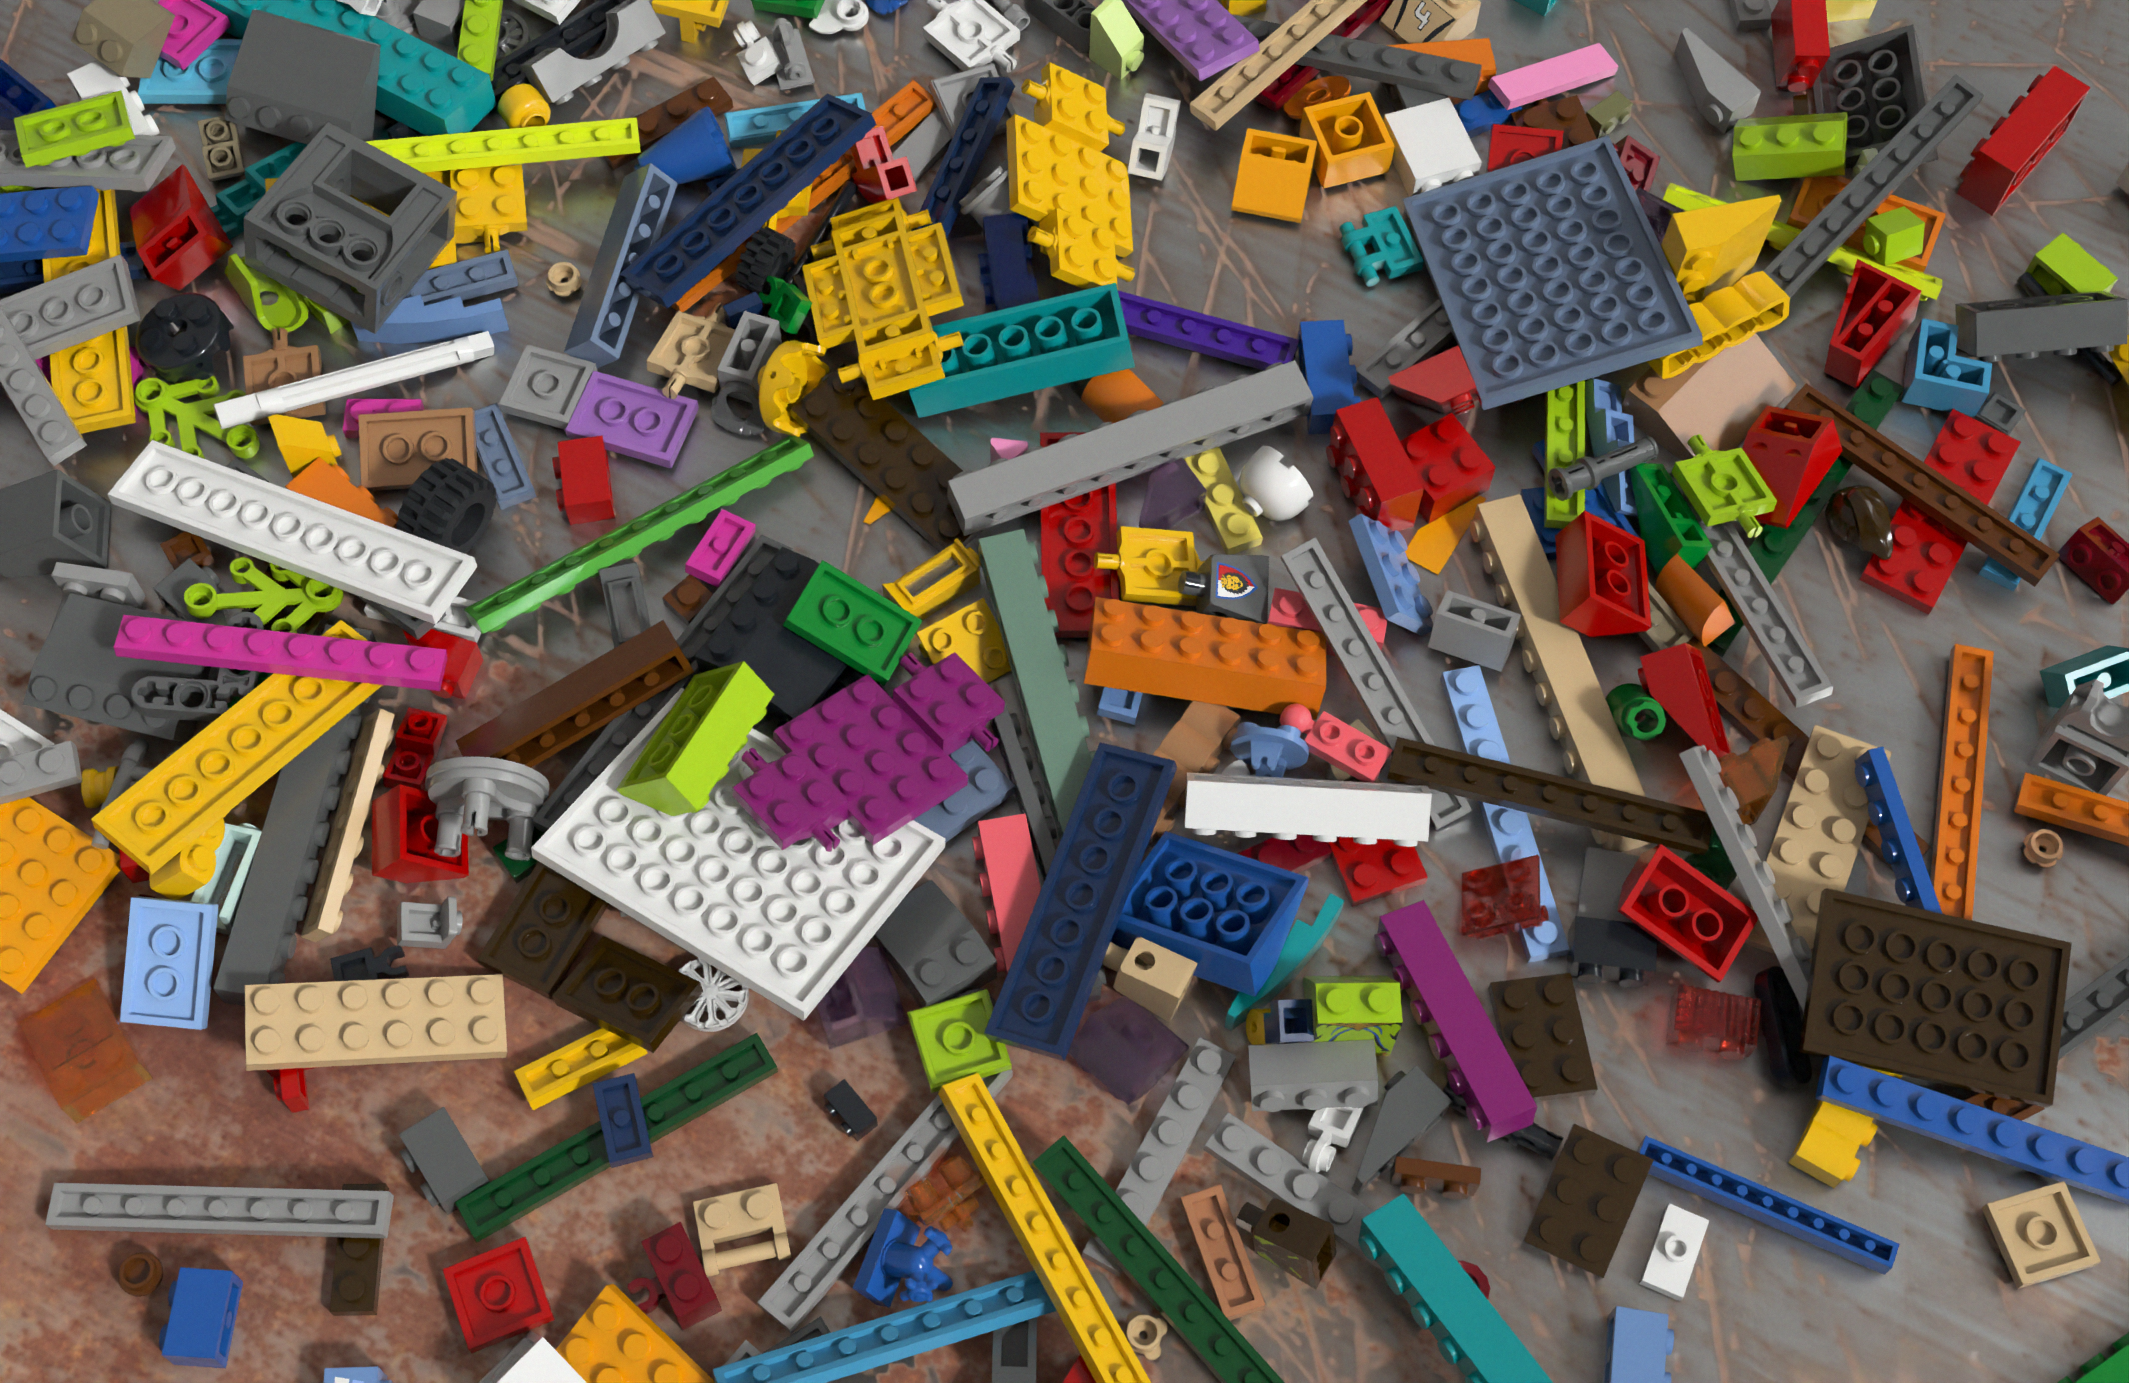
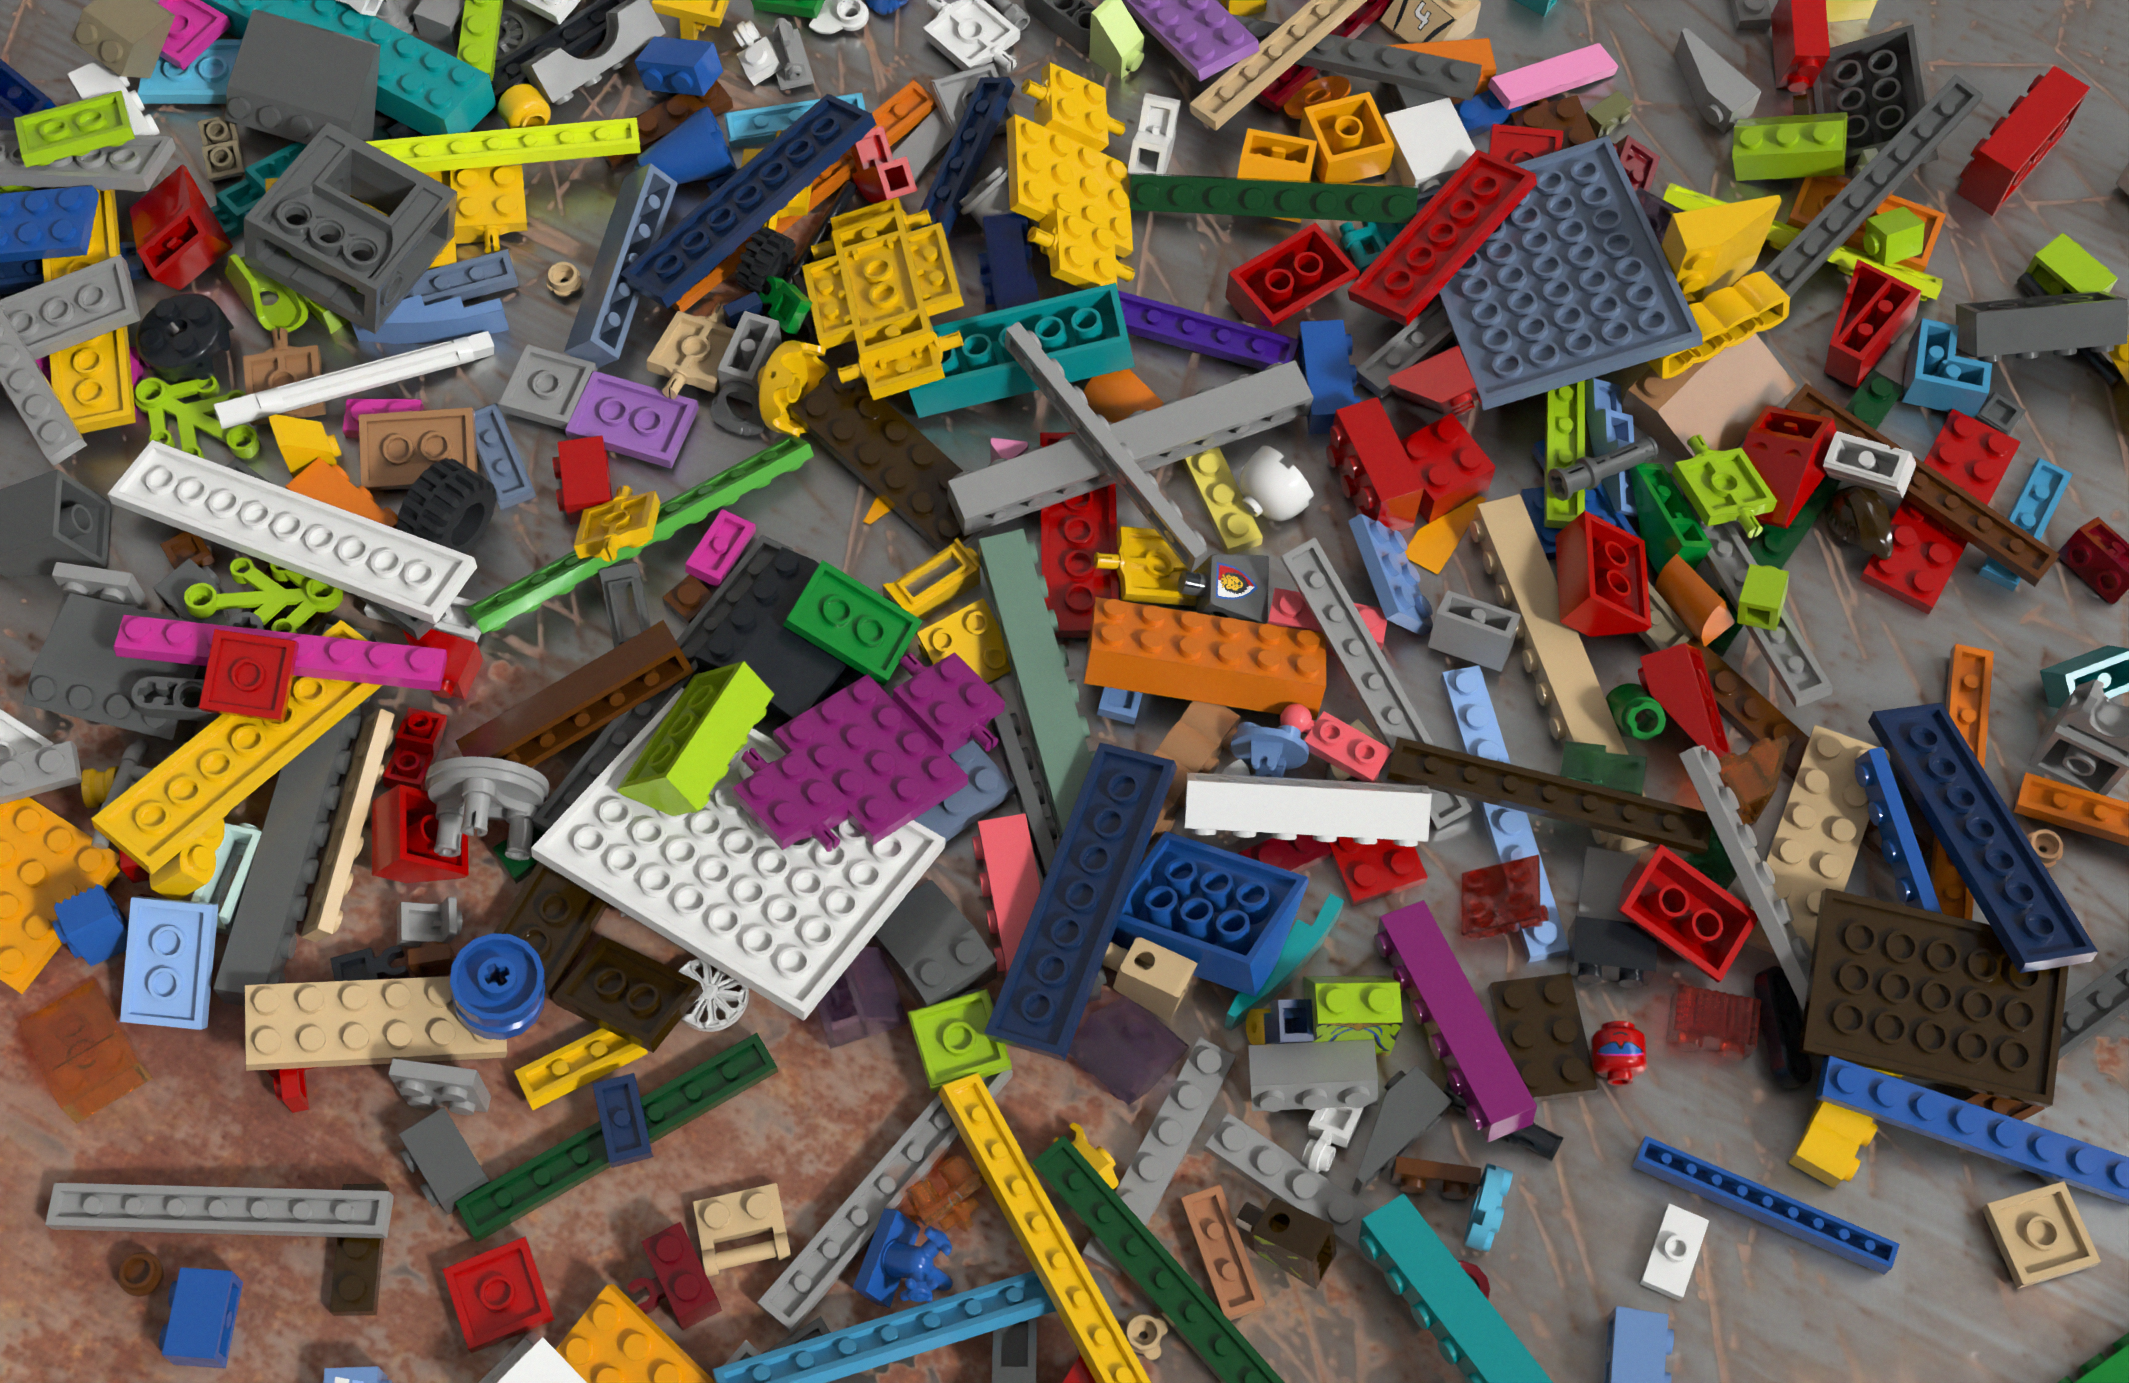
black piece [824,1079,878,1142] -> none
clear purple slope [1139,458,1207,530] -> none
dark brown plate [1523,1124,1654,1278] -> none
none -> blue brick [52,884,128,967]
none -> red plate [199,629,299,723]
none -> light grey plate [388,1058,491,1116]
none -> reddish brown plate [407,941,456,978]
none -> blue wheel [450,933,545,1040]
none -> yellow plate [573,485,661,562]
none -> blue brick [635,36,723,96]
none -> light grey plate [1005,321,1207,572]
none -> yellow plate [1053,1123,1119,1190]
none -> dark green plate [1130,173,1418,224]
none -> red slope [1225,222,1360,327]
none -> red plate [1347,150,1537,327]
none -> medium azure plate [1464,1163,1513,1252]
none -> clear green slope [1560,741,1647,796]
none -> red head [1591,1021,1647,1086]
none -> lime brick [1737,564,1789,631]
none -> white brick [1823,431,1916,498]
none -> dark blue plate [1868,703,2098,973]

